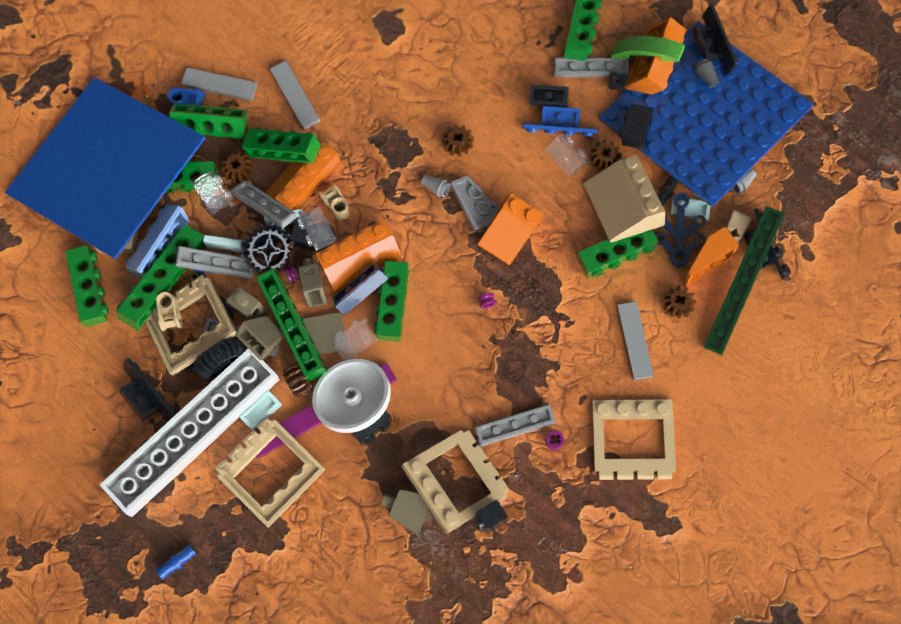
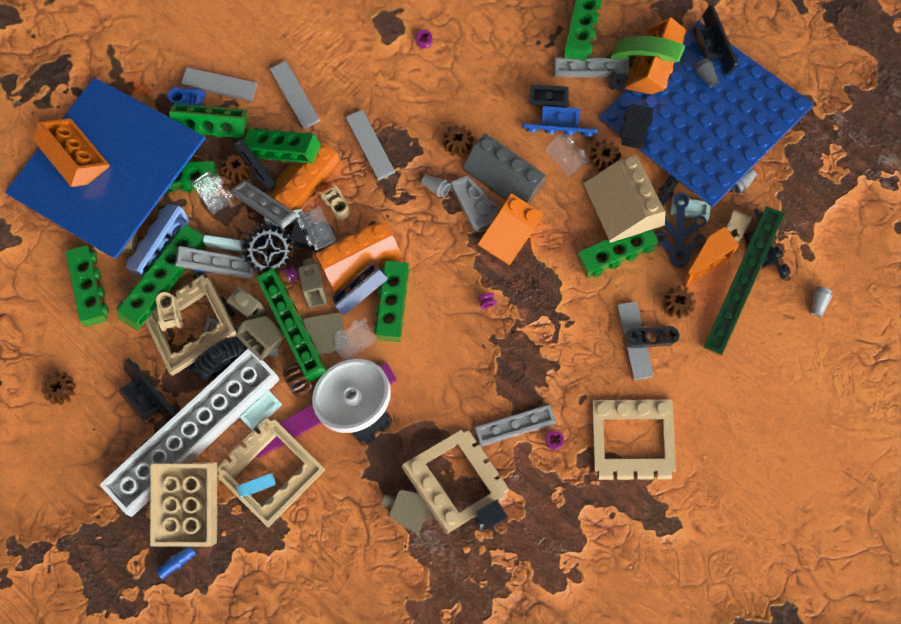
none -> orange slope [33,118,109,187]
none -> reddish brown gear [41,372,76,405]
none -> tan slope [150,462,217,546]
none -> black pin [233,139,277,191]
none -> medium azure beam [236,474,276,498]
none -> light grey tile [346,109,395,181]
none -> magenta bush [416,30,432,49]
none -> dark grey slope [463,133,546,204]
none -> black beam [623,326,680,348]
none -> light grey cone [811,287,832,317]

